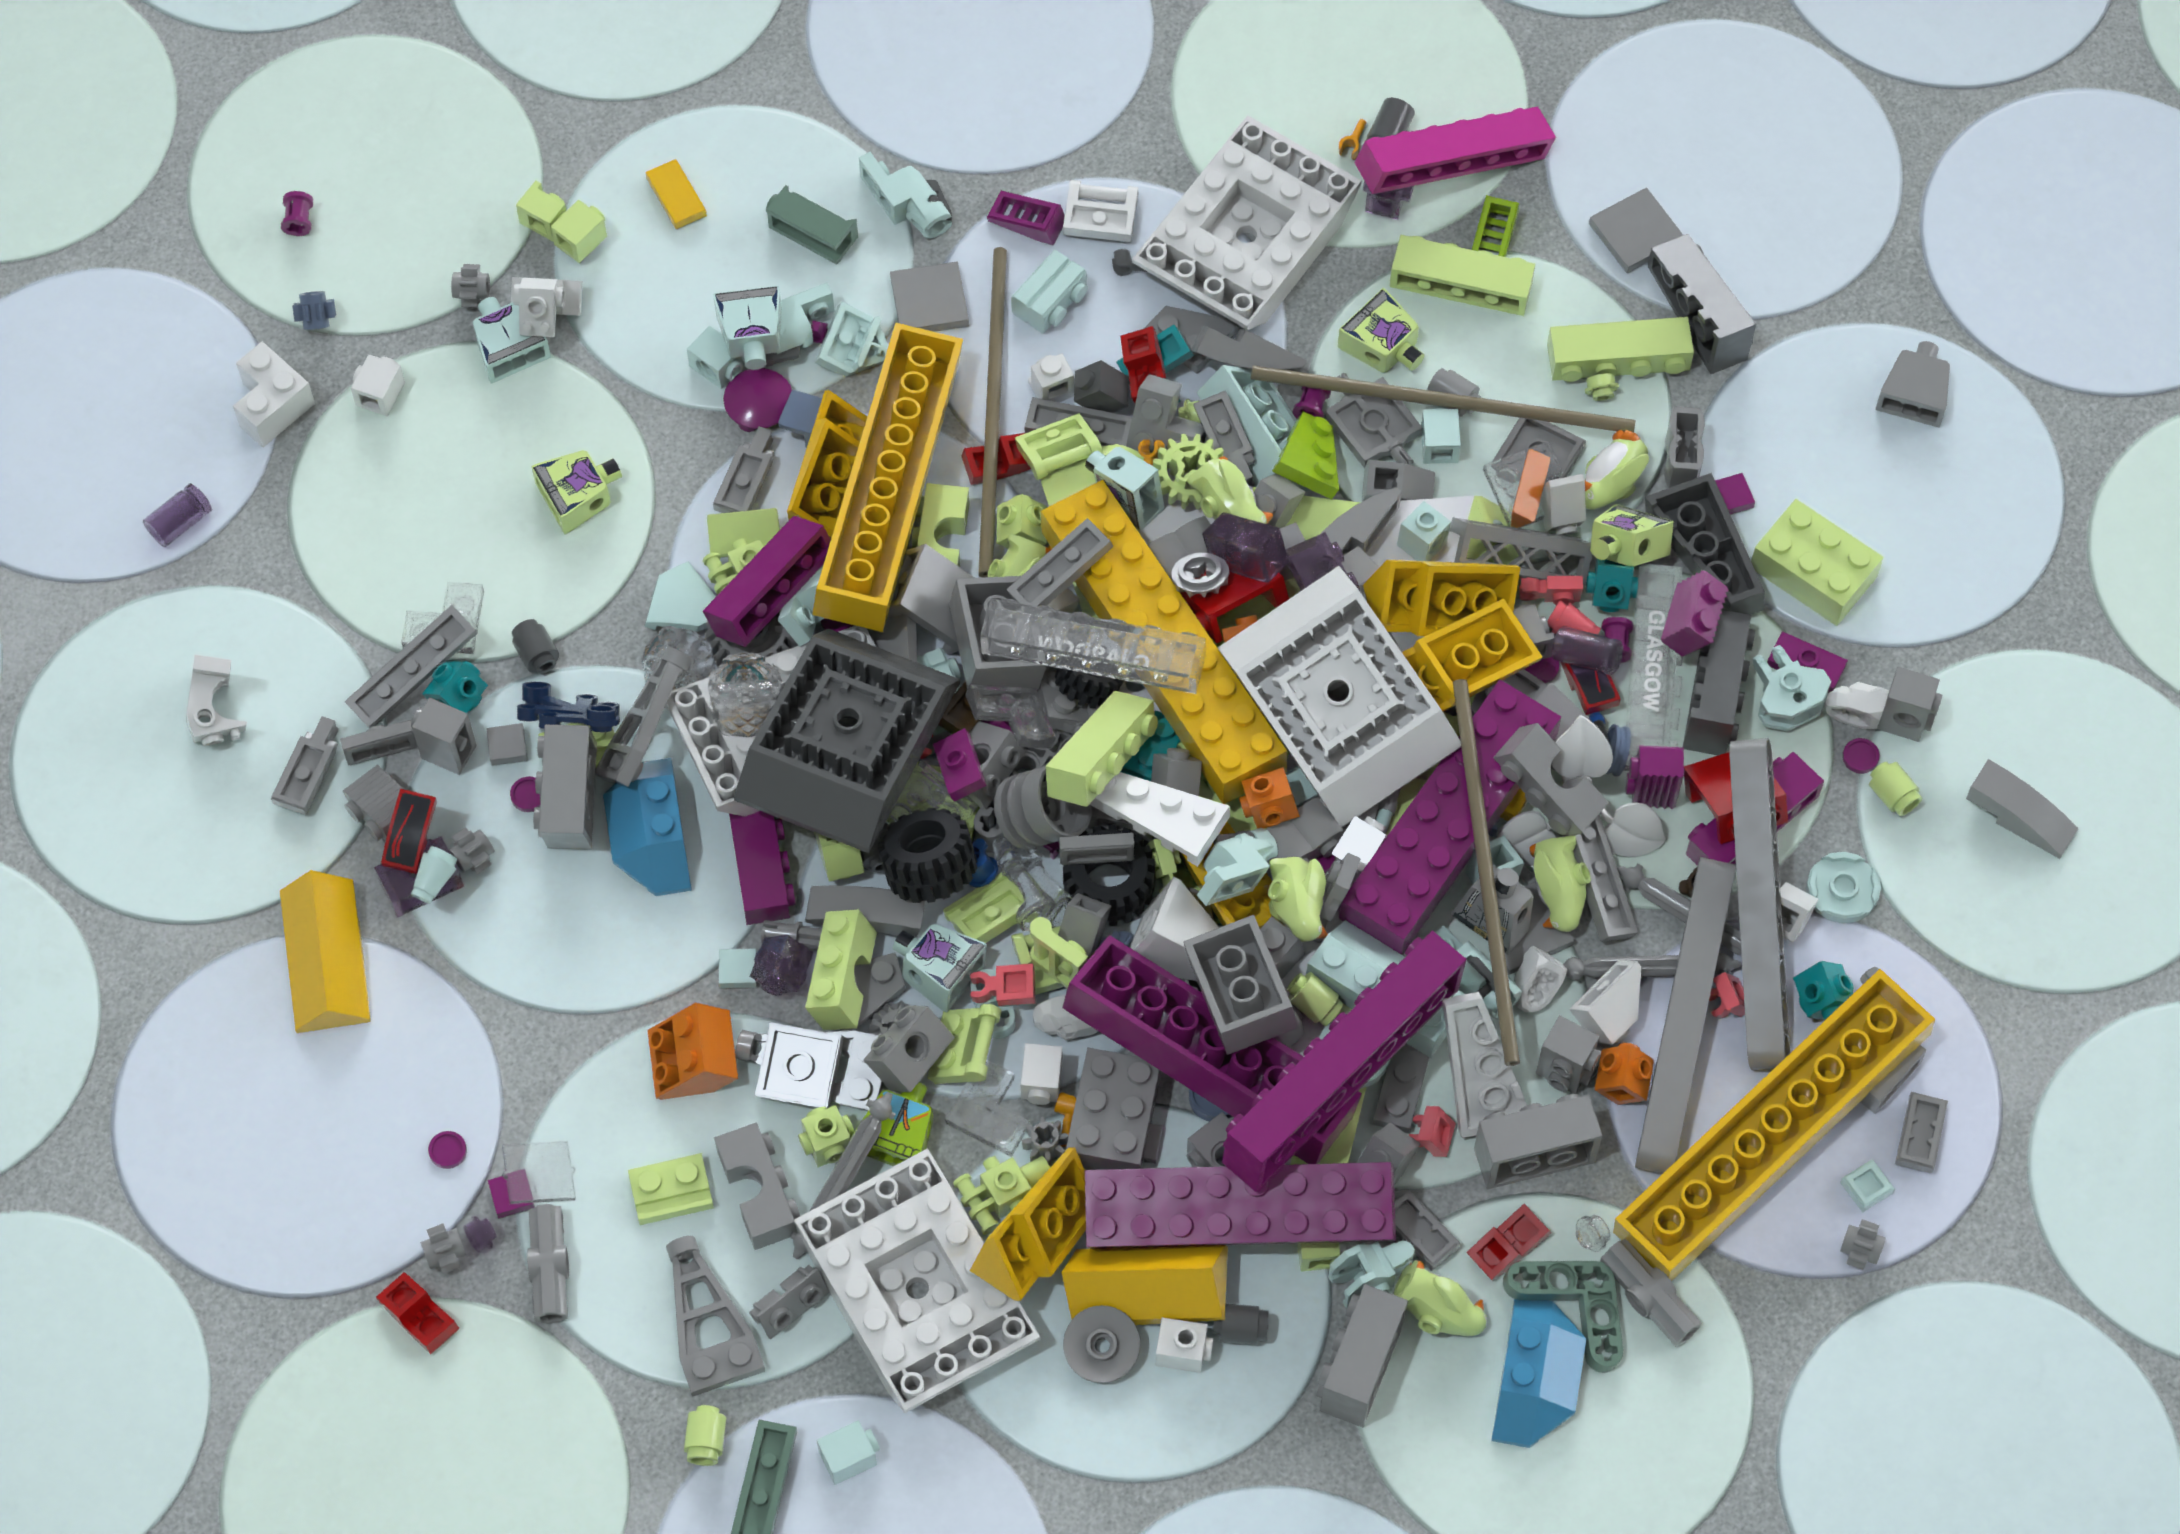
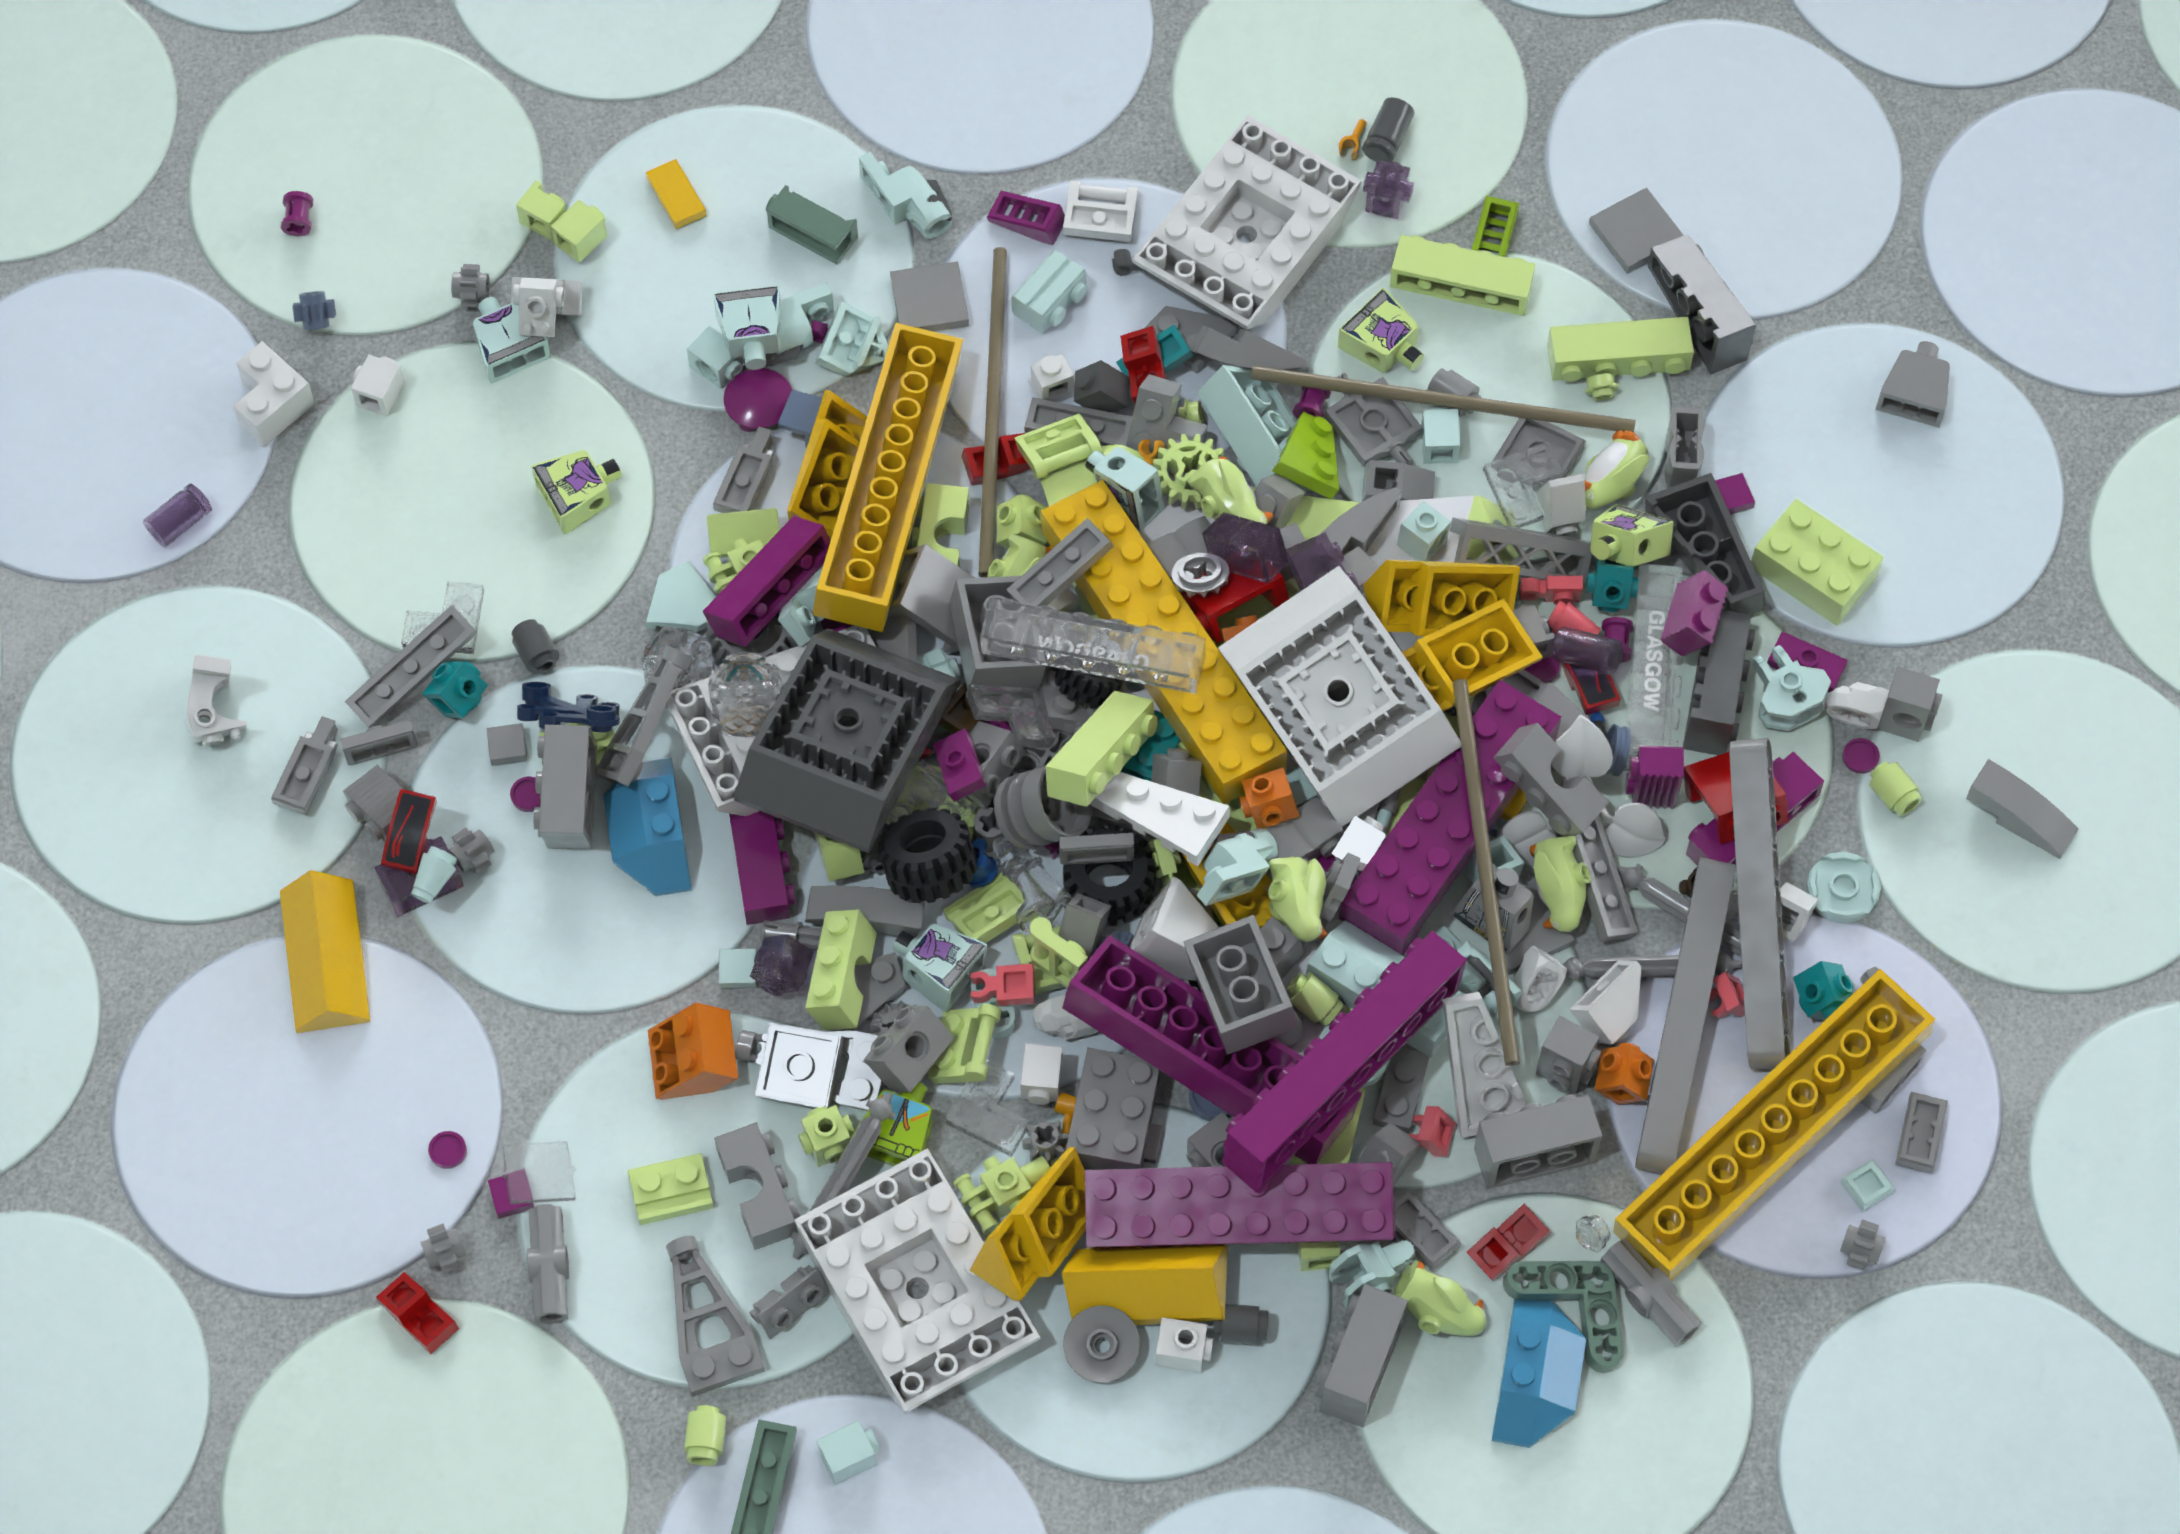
light grey brick [411,697,477,775] -> none
clear purple plate [463,1216,497,1252] -> none
light grey hinge [1193,390,1255,486] -> none
dark pink brick [1354,106,1556,194] -> none
orange slope [1511,449,1551,528] -> none

